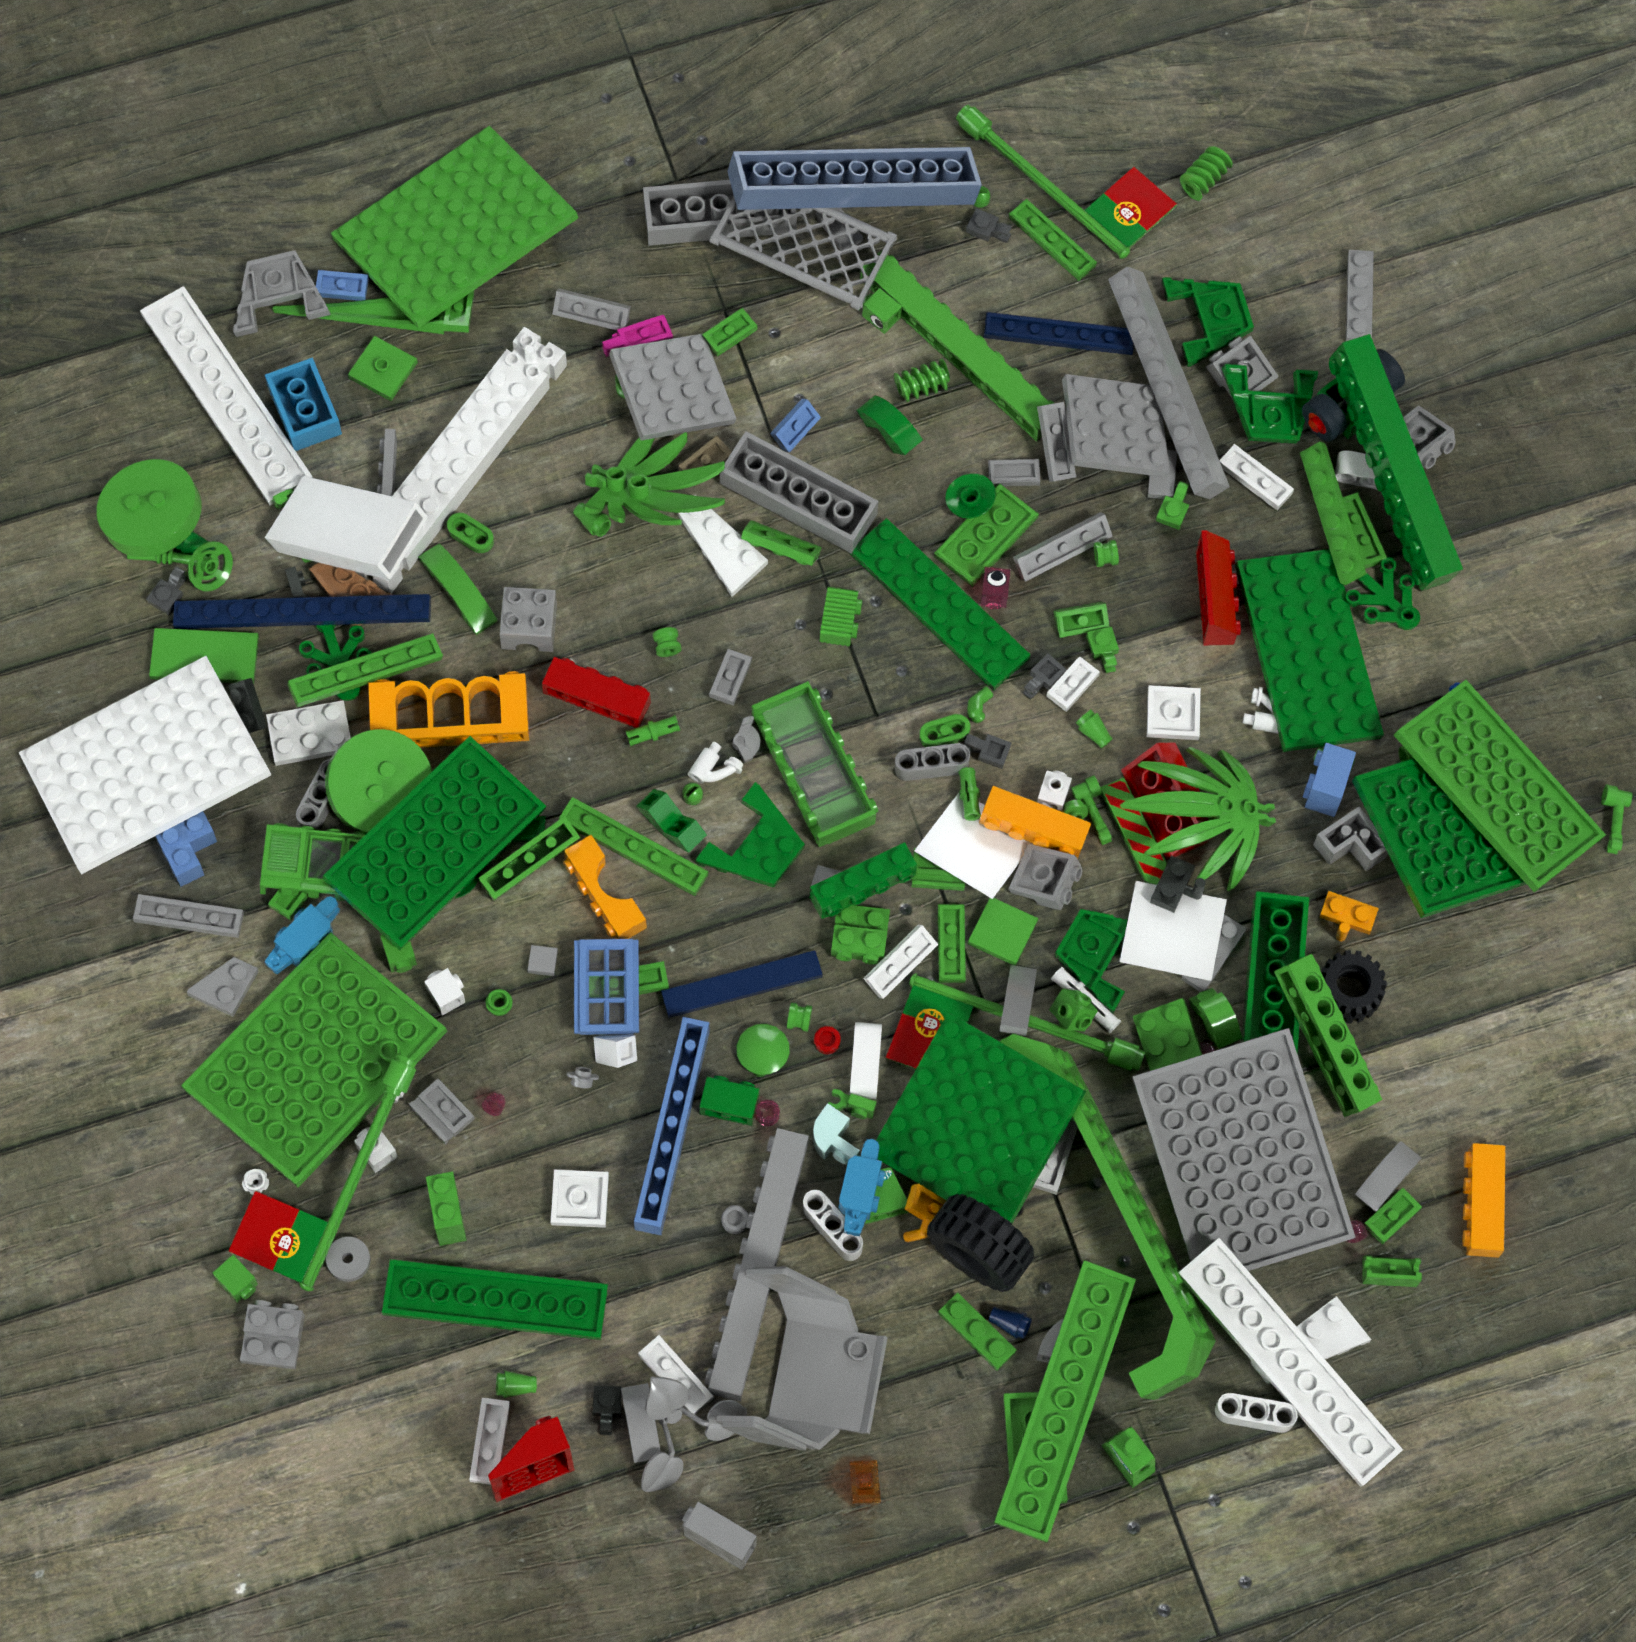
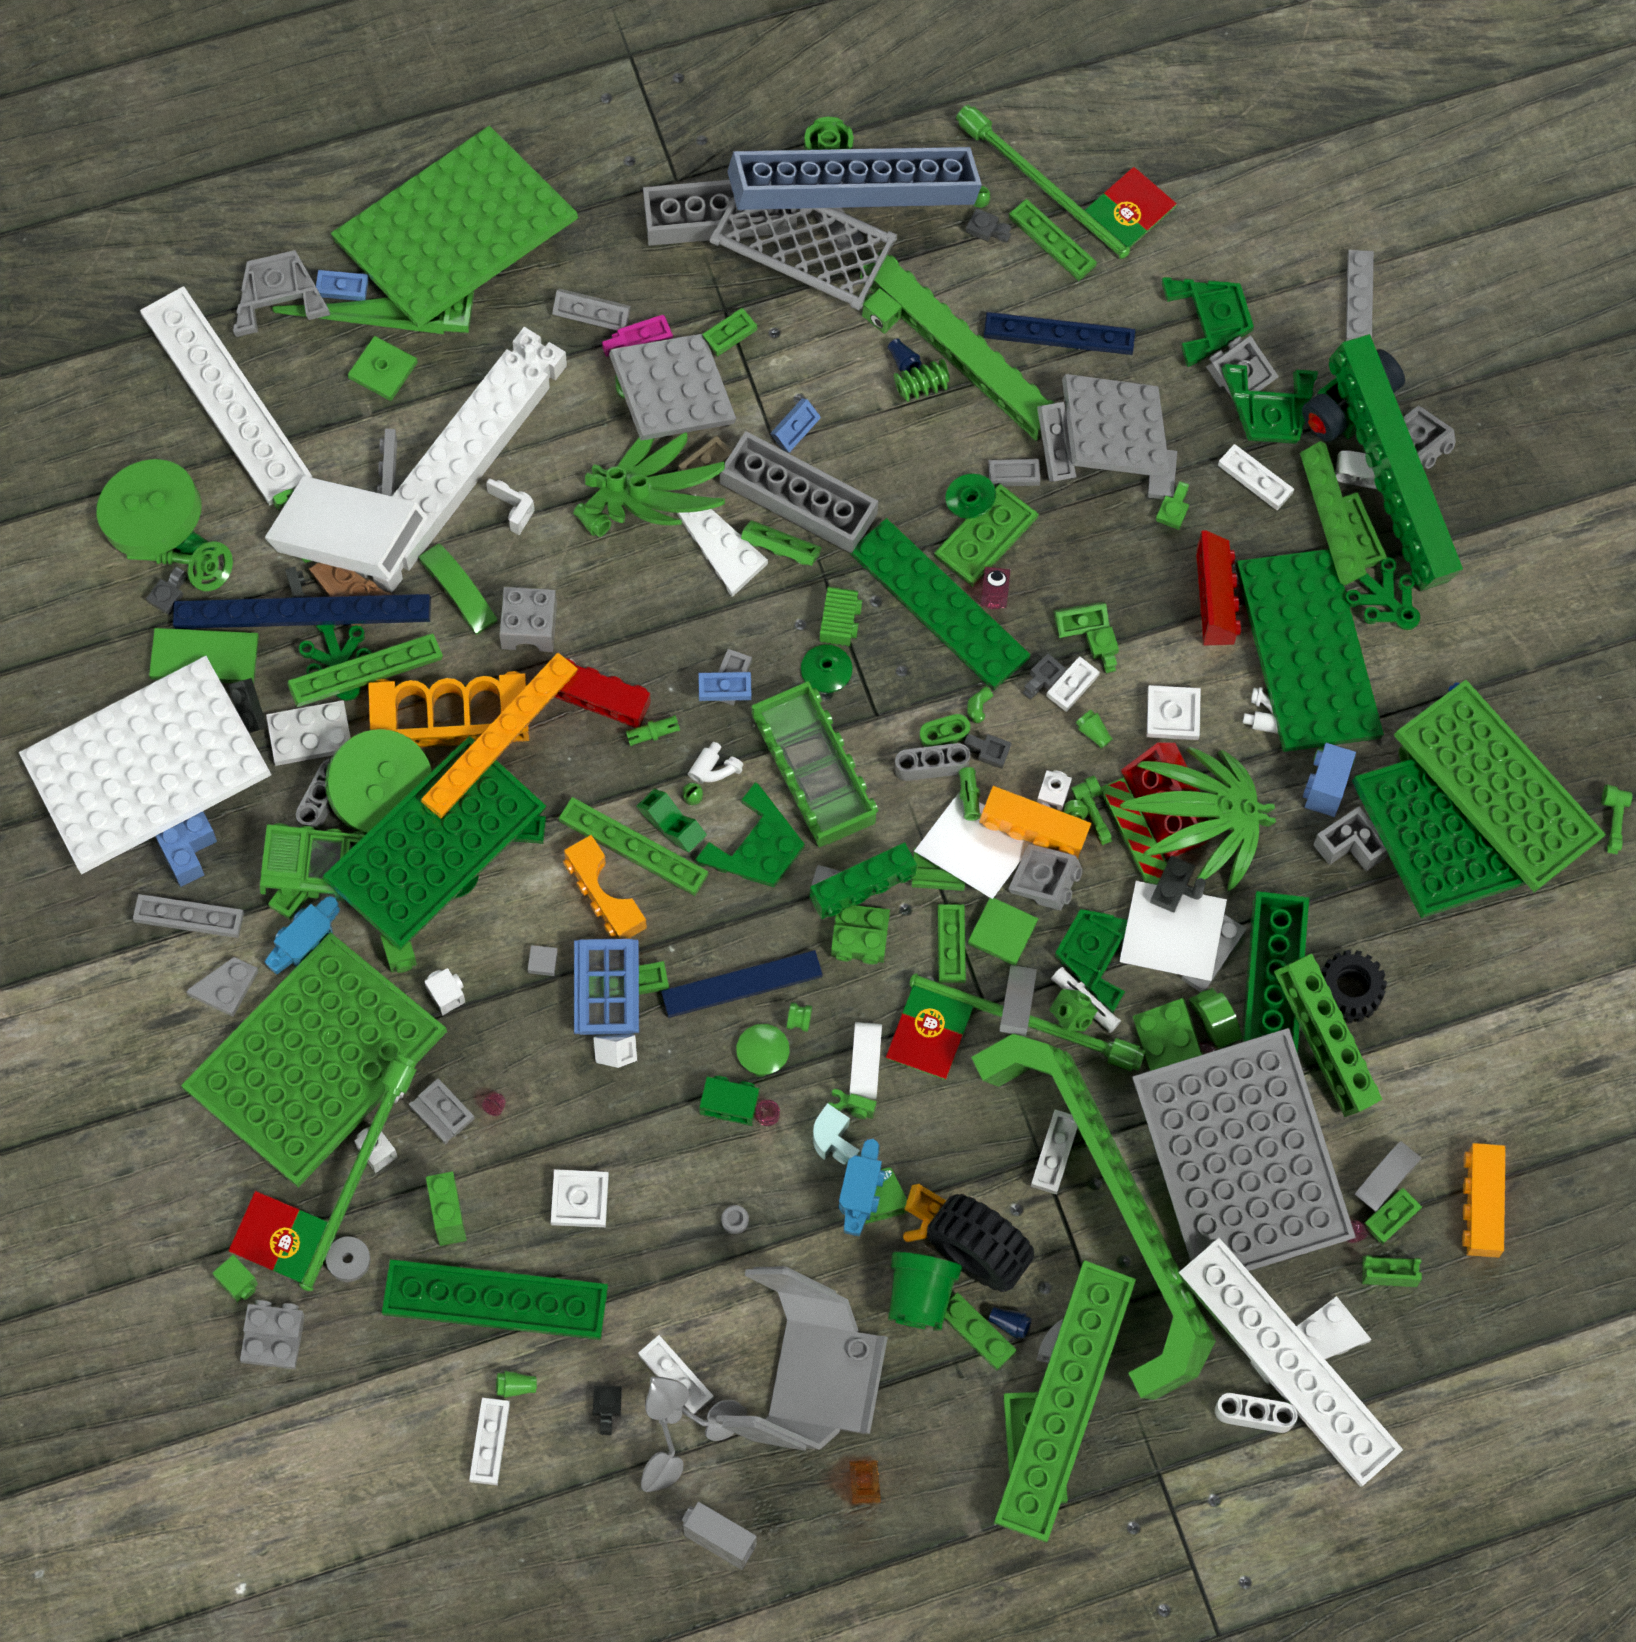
white plate [242,1169,269,1195] -> none
dark azure brick [265,357,342,451] -> none
bright green plate [447,513,494,553] -> none
bright green brick [478,816,580,902] -> none
bright green plate [486,989,513,1016] -> none
red slope [488,1416,575,1502] -> none
light grey plate [566,1067,599,1088] -> none
light grey brick [621,1383,661,1463] -> none
medium blue brick [634,1017,710,1235] -> none
bright green wheel [653,627,682,657] -> none
light grey brick [705,1128,809,1402] -> none
light grey piece [732,716,760,764] -> none
white beam [803,1190,863,1261] -> none
red tile [814,1026,841,1054] -> none
green brick [856,395,923,455] -> none
white plate [863,924,938,999] -> none
green plate [876,1012,1086,1223] -> none
light grey plate [1013,512,1113,582] -> none
bright green wheel [1094,540,1119,567] -> none
bright green torso [1101,1426,1155,1488] -> none
light grey brick [1108,266,1230,499] -> none
bright green piece [1180,146,1233,201] -> none
light orange plate [1319,891,1379,942] -> none
none -> light orange plate [421,653,578,819]
none -> white bracket [486,479,535,535]
none -> medium blue plate [699,672,751,701]
none -> green dish [801,645,853,693]
none -> bright green brick [804,116,854,150]
none -> dark blue cone [888,338,922,374]
none -> green piece [888,1252,962,1331]

